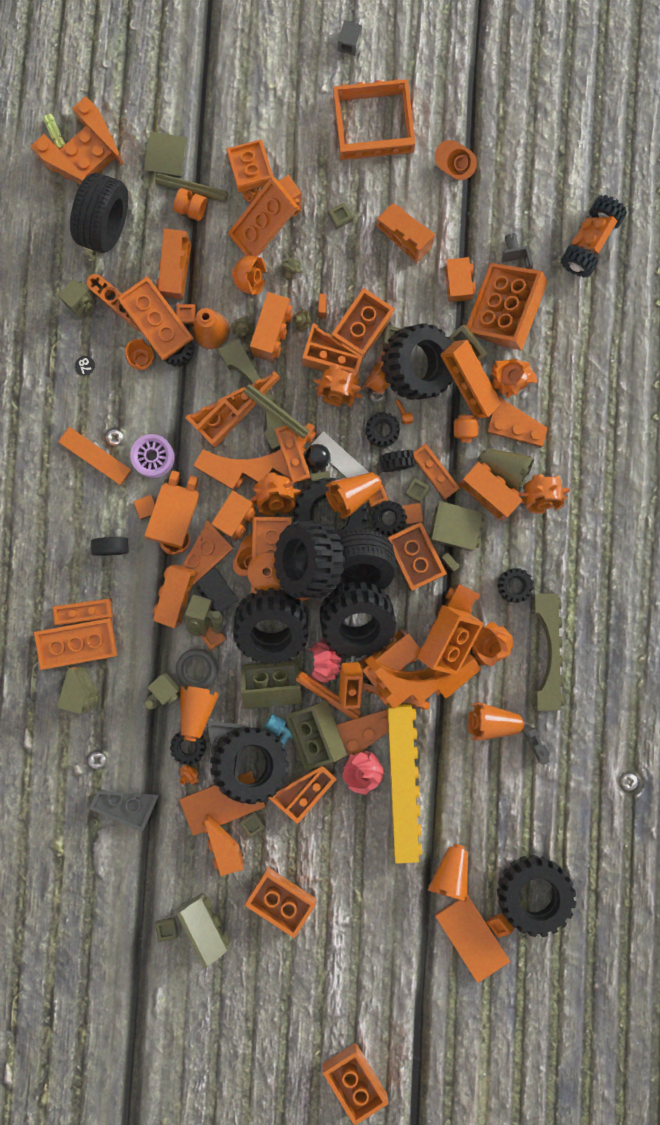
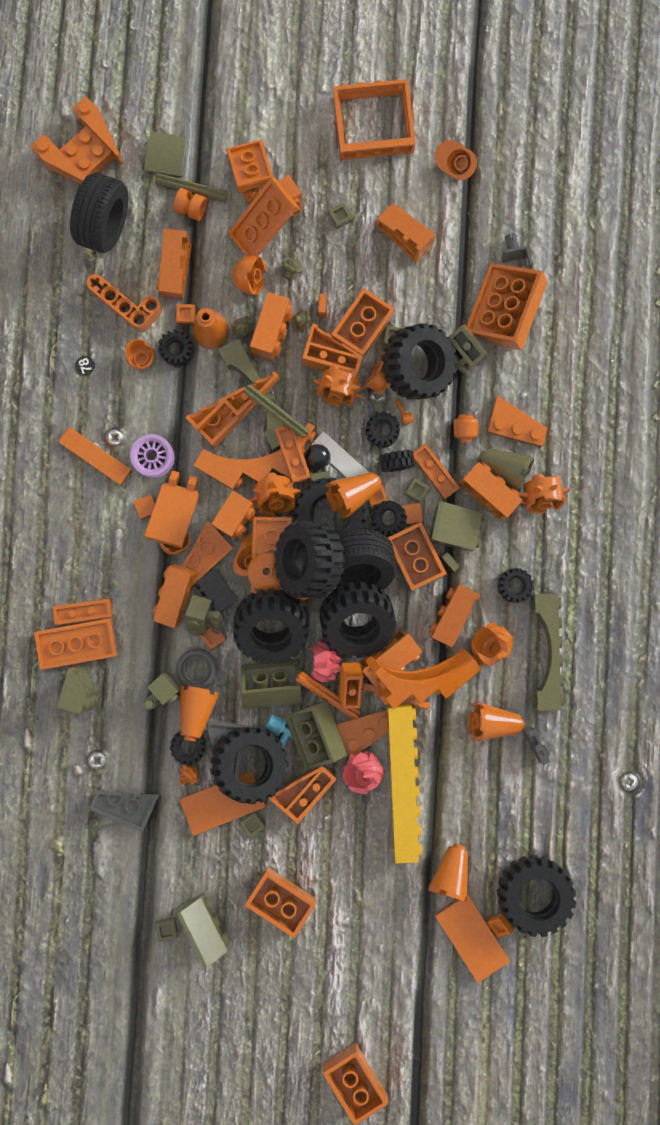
yellowish green axle [43,114,65,150] -> none
olive brick [58,278,96,319] -> none
black tyre [91,537,129,556] -> none
orange tile [117,276,194,361] -> none
orange slope [202,814,244,876] -> none
dark grey brick [338,20,362,56] -> none
orange brick [417,606,484,675] -> none
orange brick [440,340,501,418] -> none
orange brick [444,257,476,302] -> none
orange hair [490,359,537,399] -> none
plate [560,195,627,278] -> none

